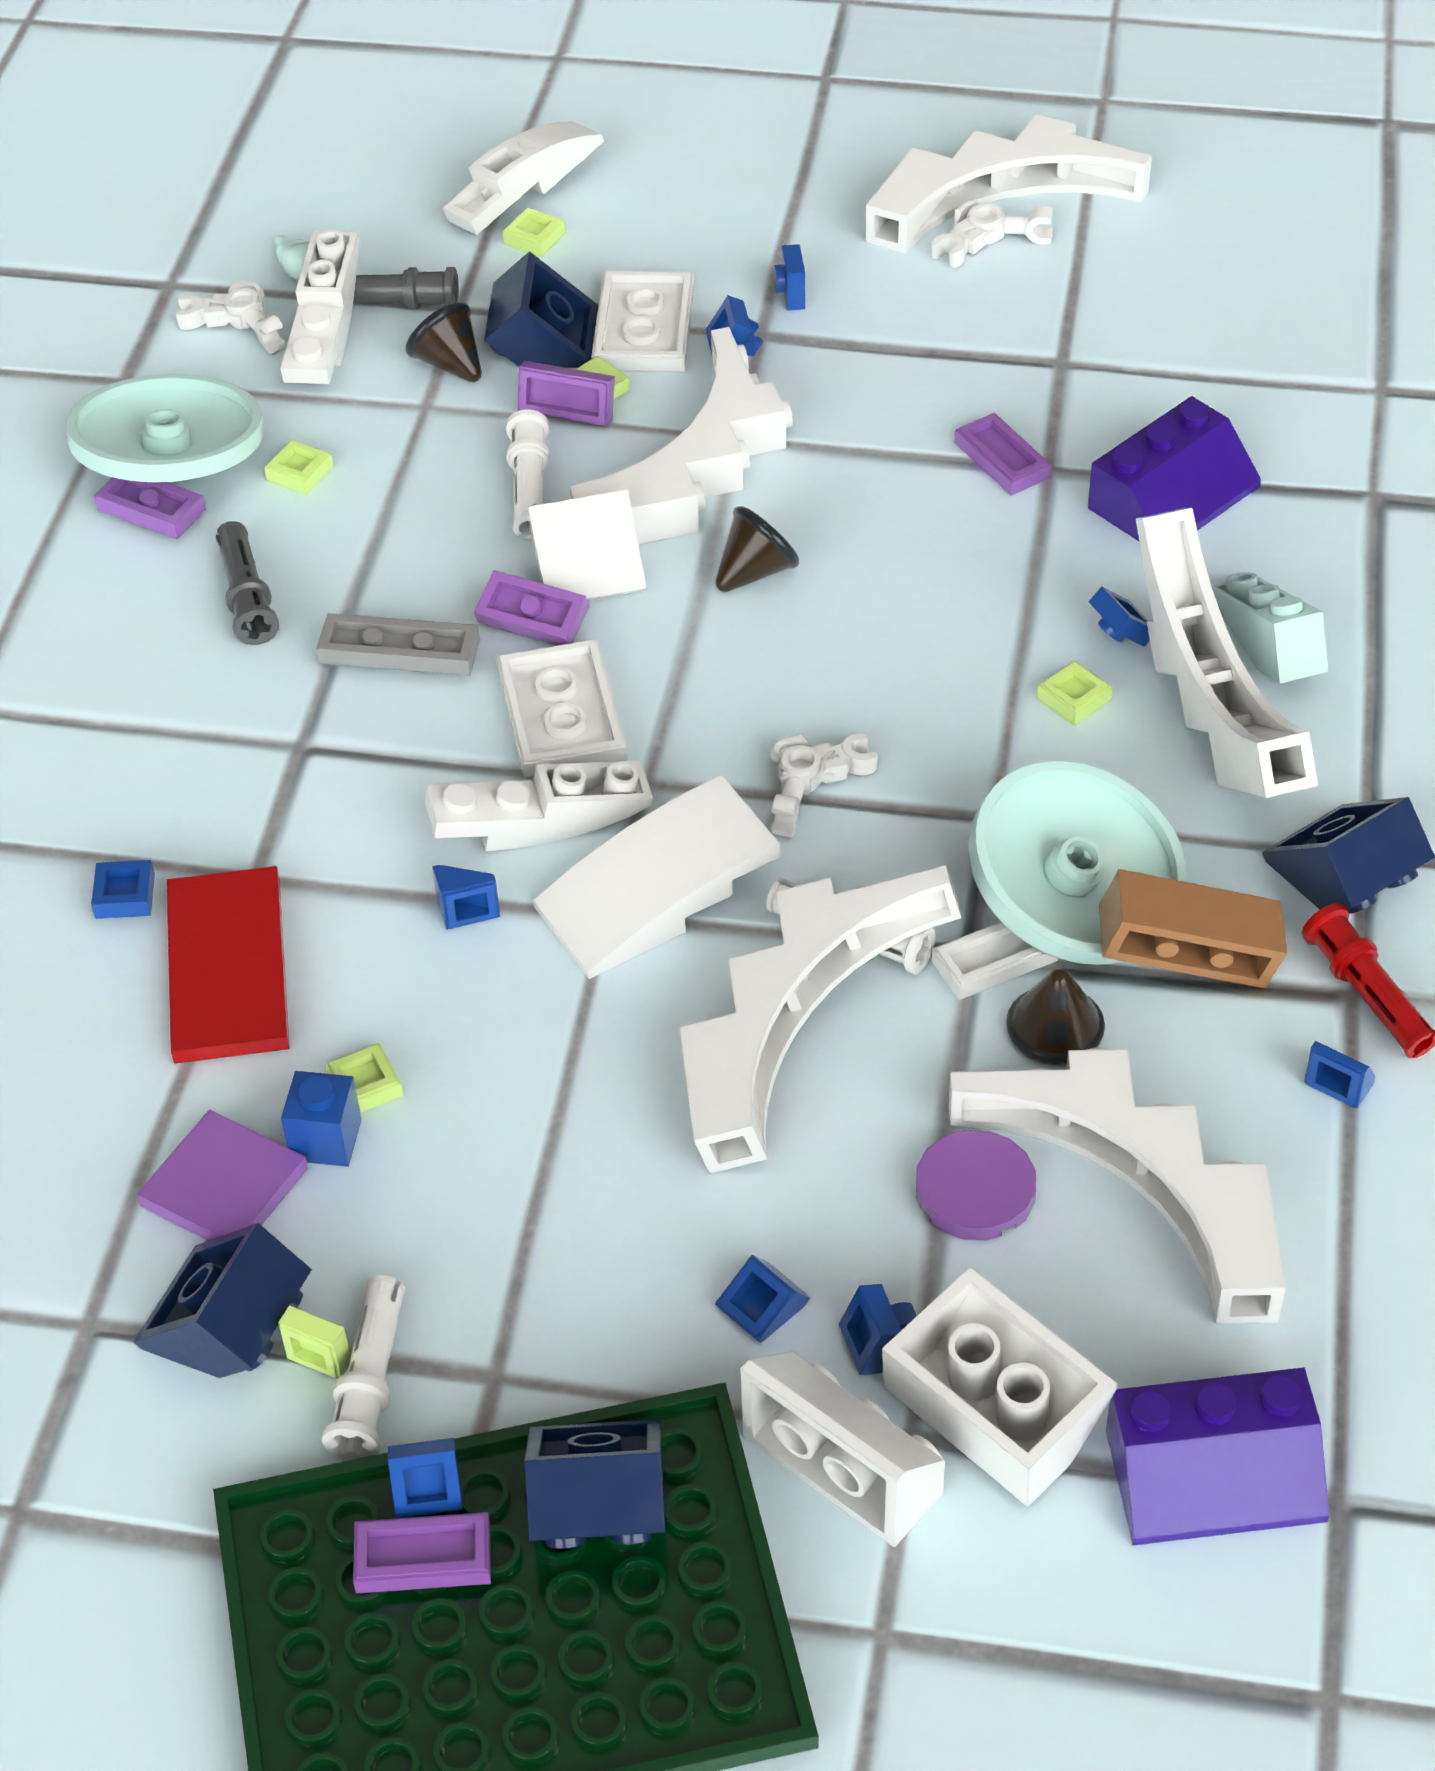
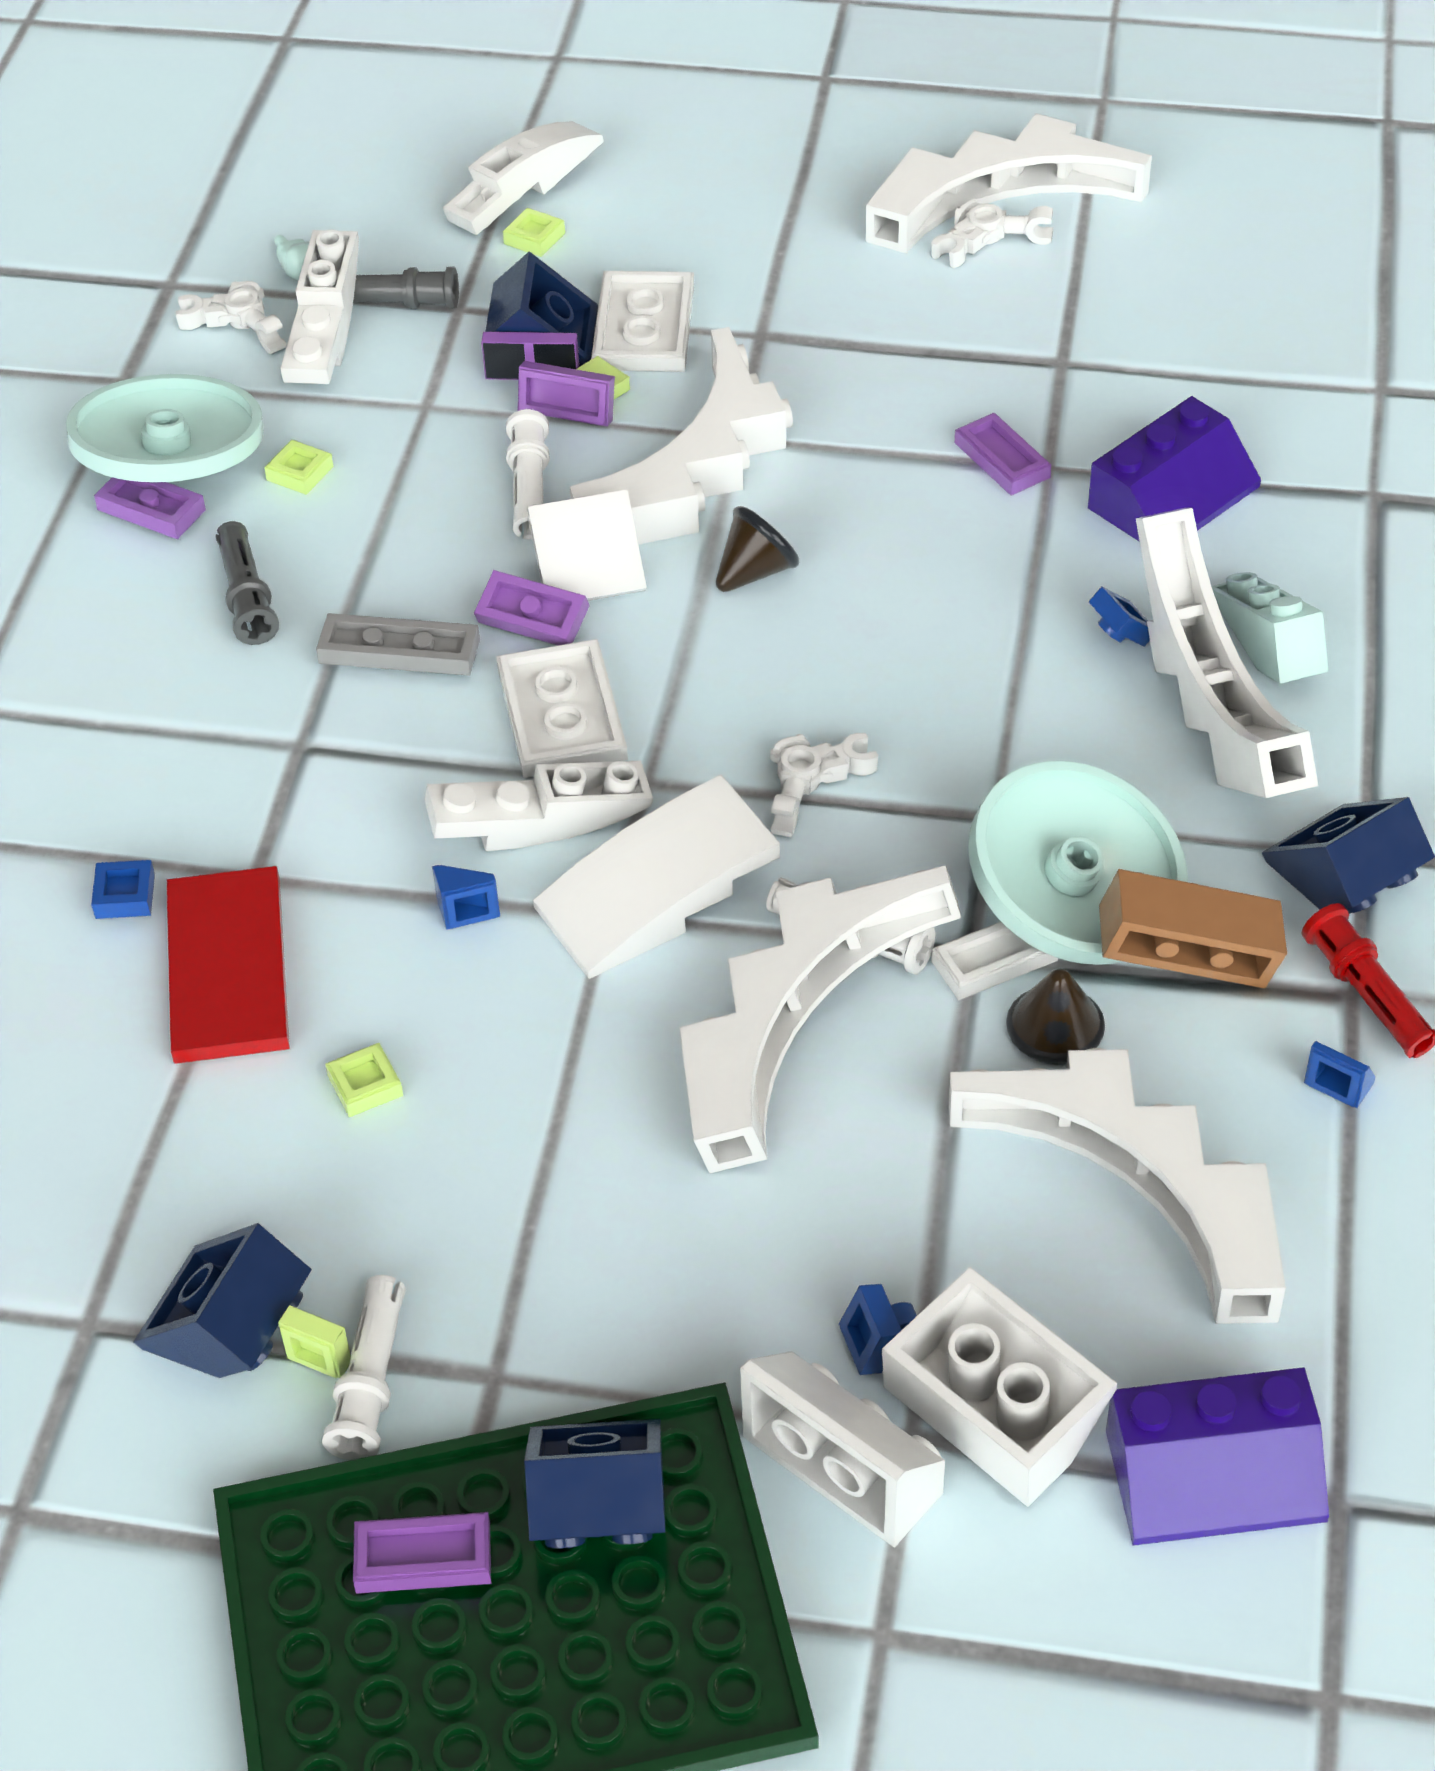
medium lavender tile [137,1109,308,1241] -> none
blue brick [281,1071,362,1167] -> none
blue tile [388,1438,462,1518] -> none
dark brown hat [405,302,482,382] -> none
blue tile [705,295,763,356] -> none
blue slope [715,1255,810,1343] -> none
blue plate [774,244,805,311] -> none
medium lavender tile [916,1130,1036,1240] -> none
yellowish green tile [1037,660,1112,726] -> none
none -> black tile [481,332,579,380]

